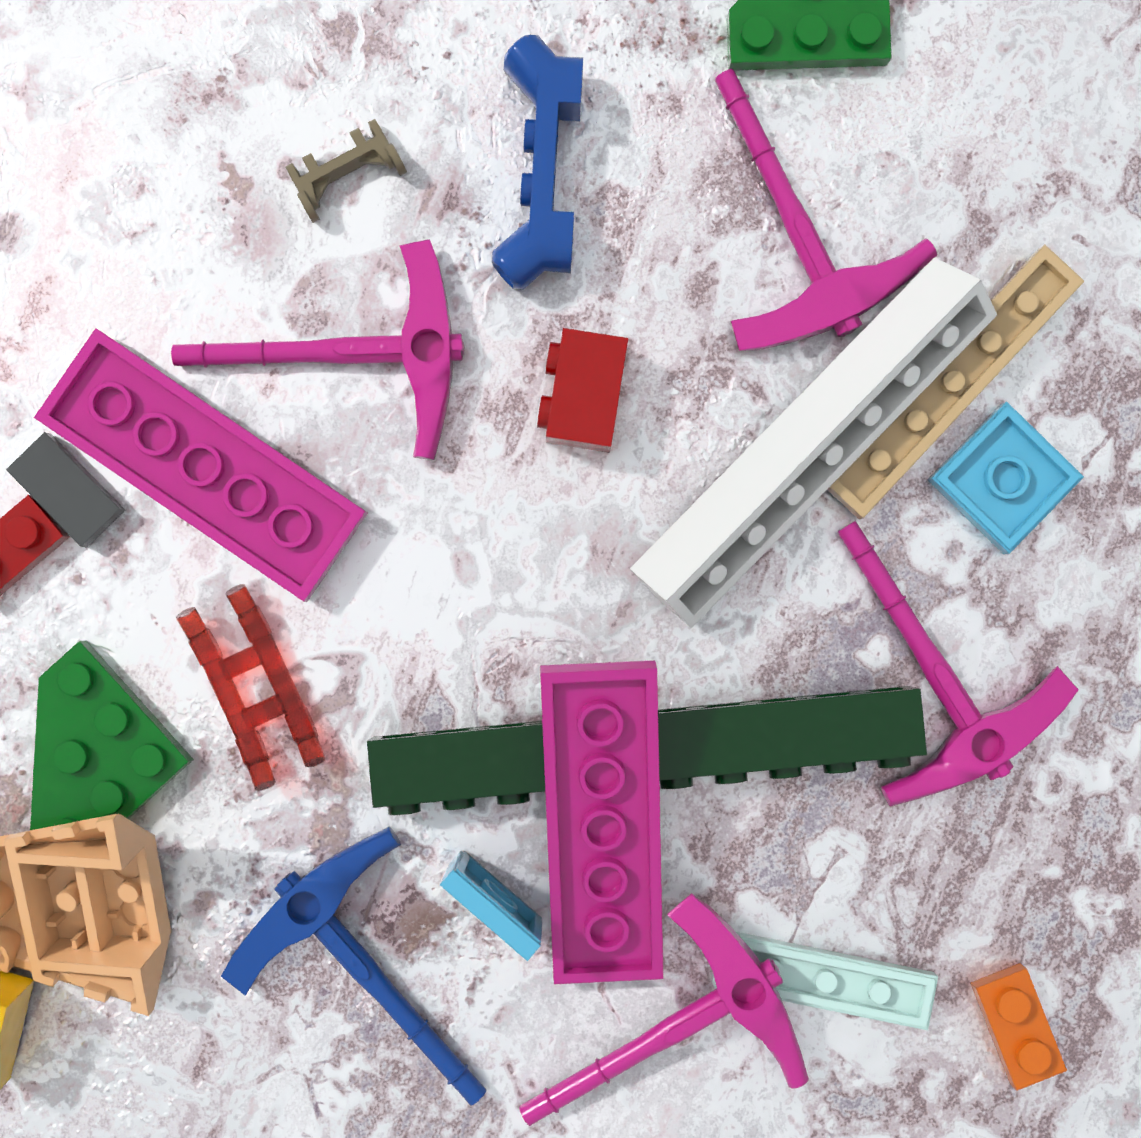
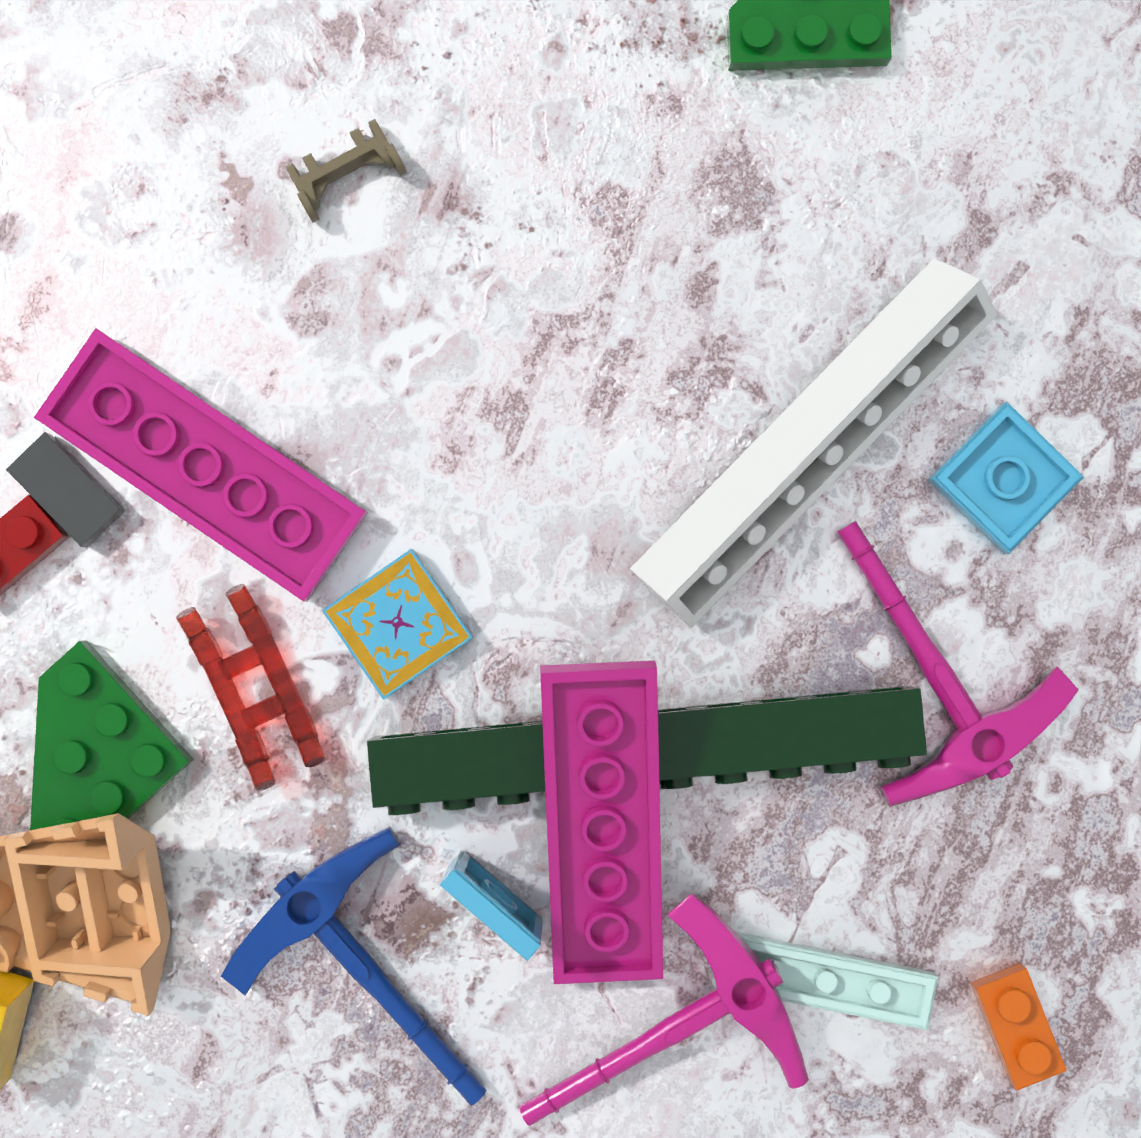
dark pink piece [171,239,464,460] -> none
blue plate [491,35,583,290] -> none
red brick [537,328,628,453] -> none
dark pink piece [714,69,937,351] -> none
tan plate [827,244,1084,519] -> none
none -> tile [322,549,474,700]

